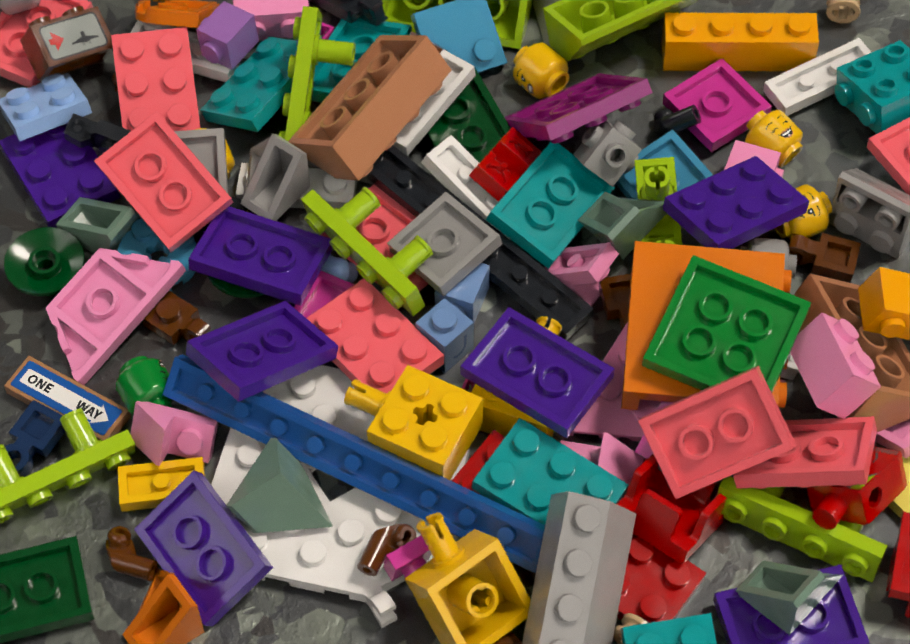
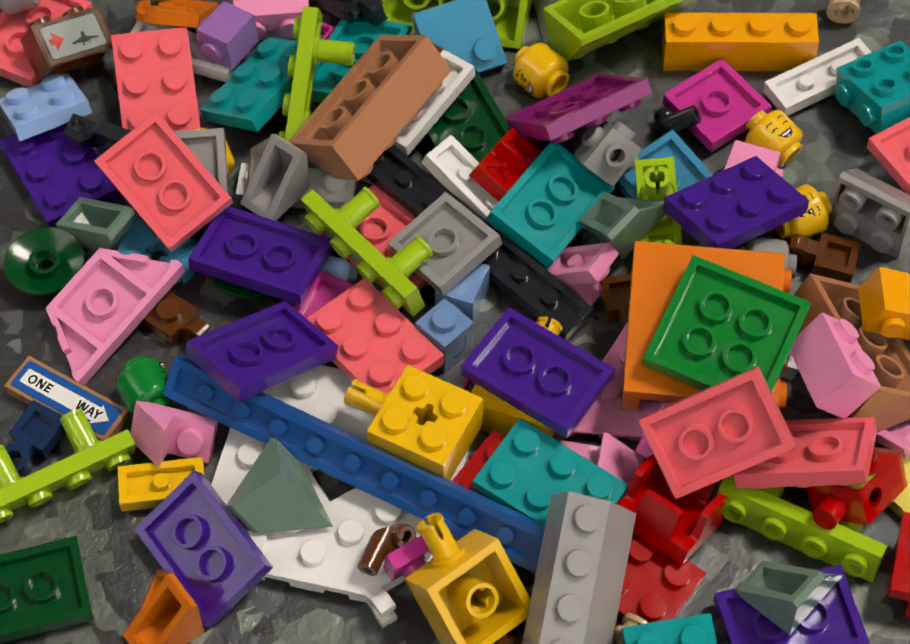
reddish brown arm [105,526,157,581] -> none

